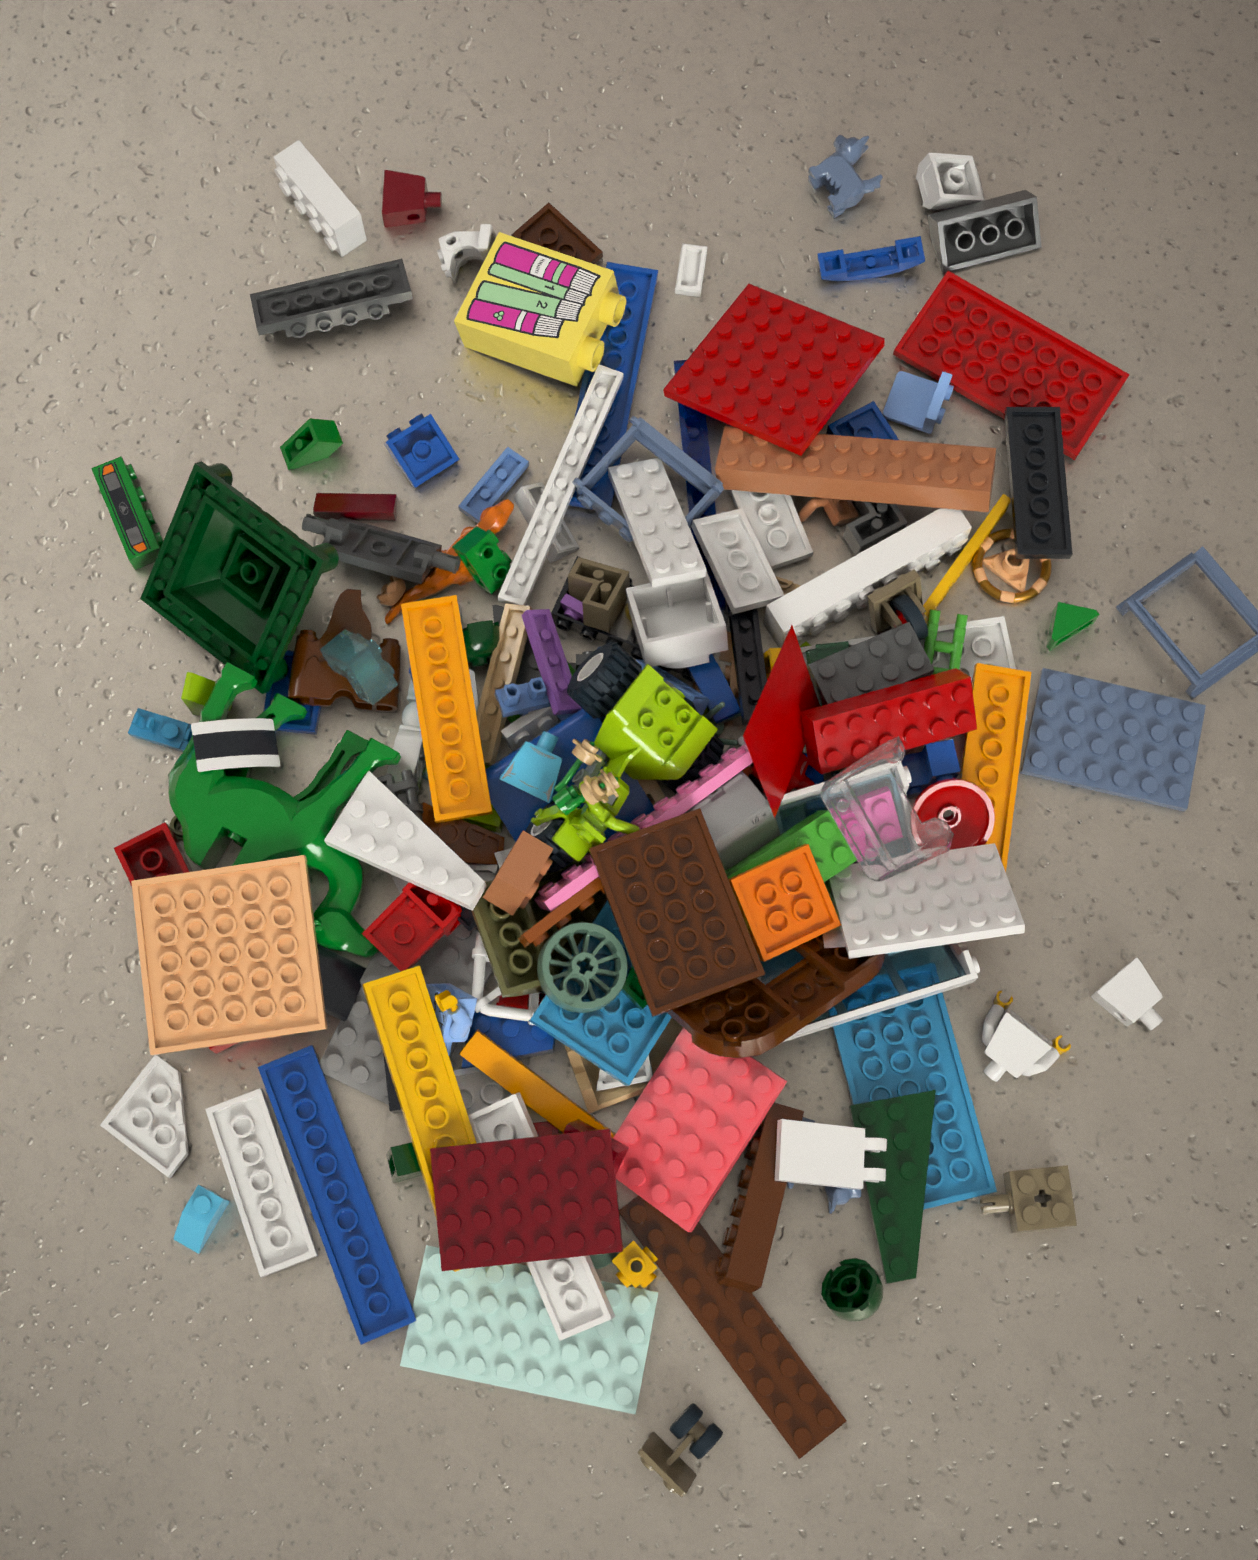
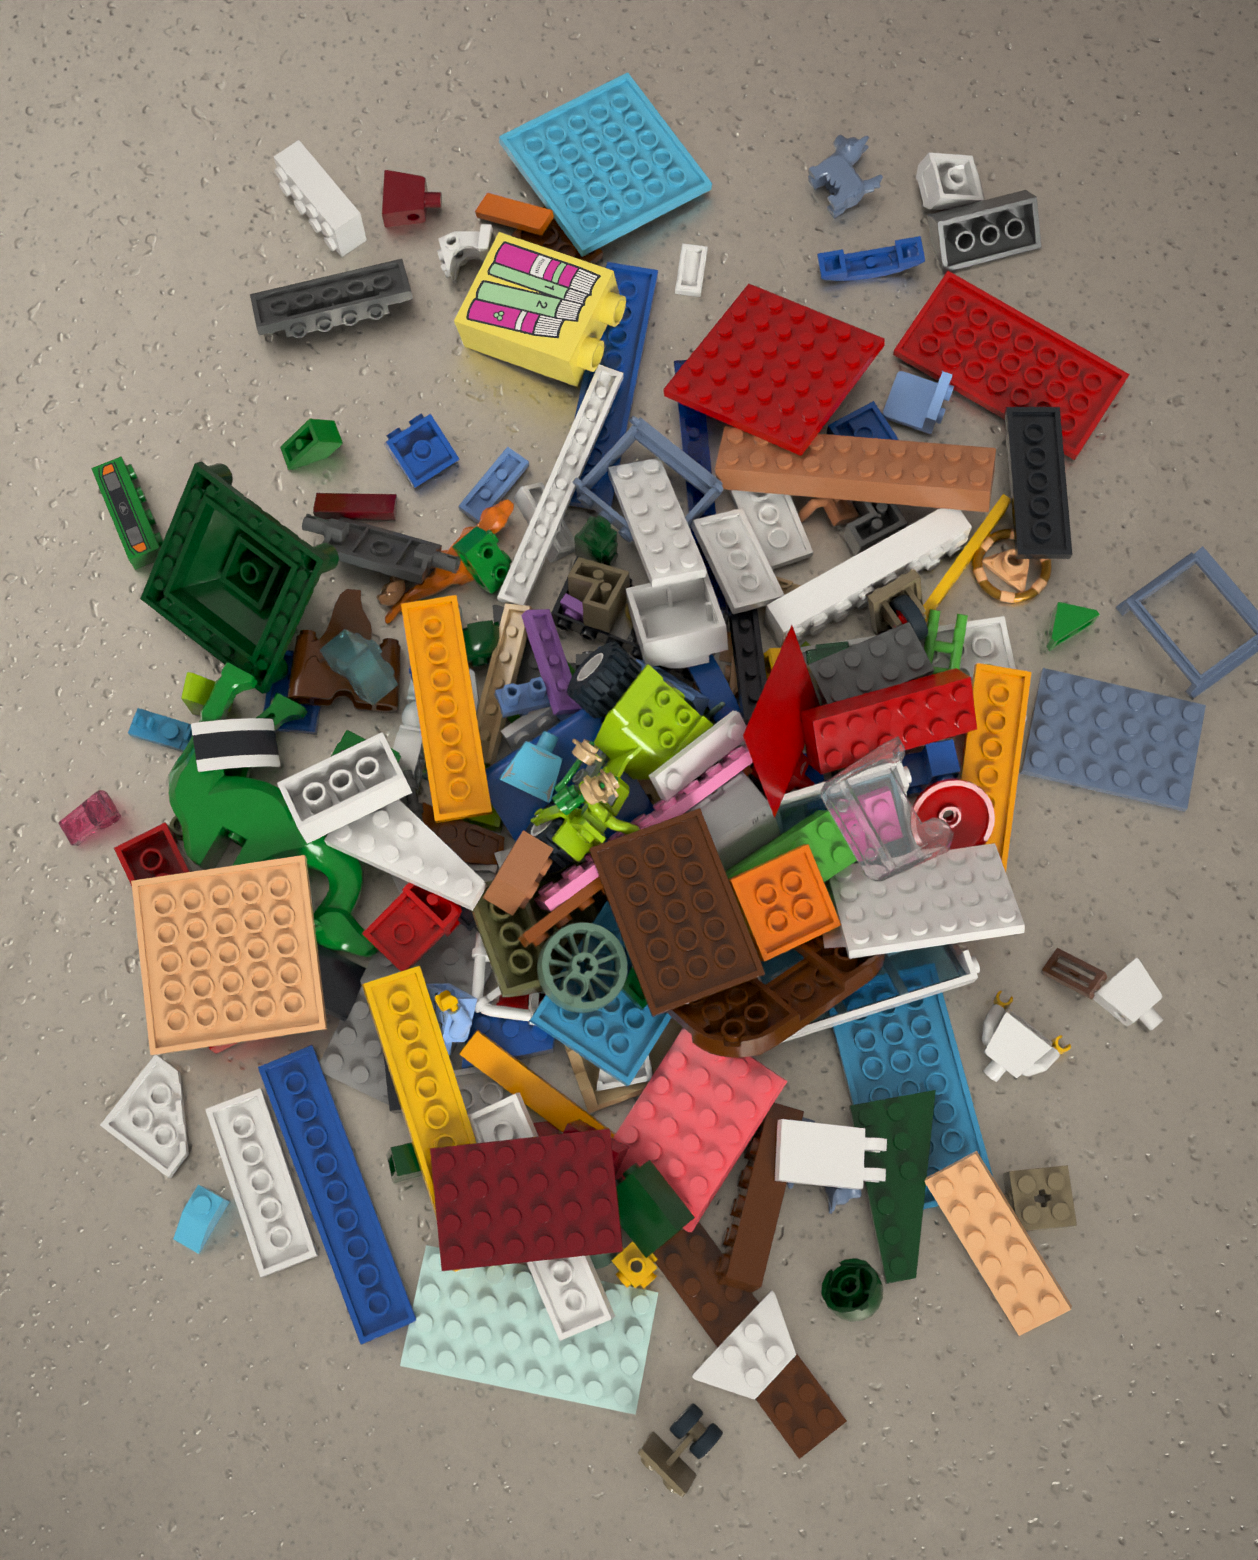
none -> clear pink plate [58,790,121,846]
none -> white brick [277,732,412,844]
none -> orange tile [475,193,554,236]
none -> medium azure plate [499,72,712,257]
none -> dark green hinge [574,515,618,566]
none -> dark green brick [616,1160,695,1258]
none -> white plate [649,711,746,801]
none -> white wing [691,1290,796,1400]
none -> light nougat plate [924,1151,1072,1336]
none -> reddish brown tile [1042,948,1107,1000]

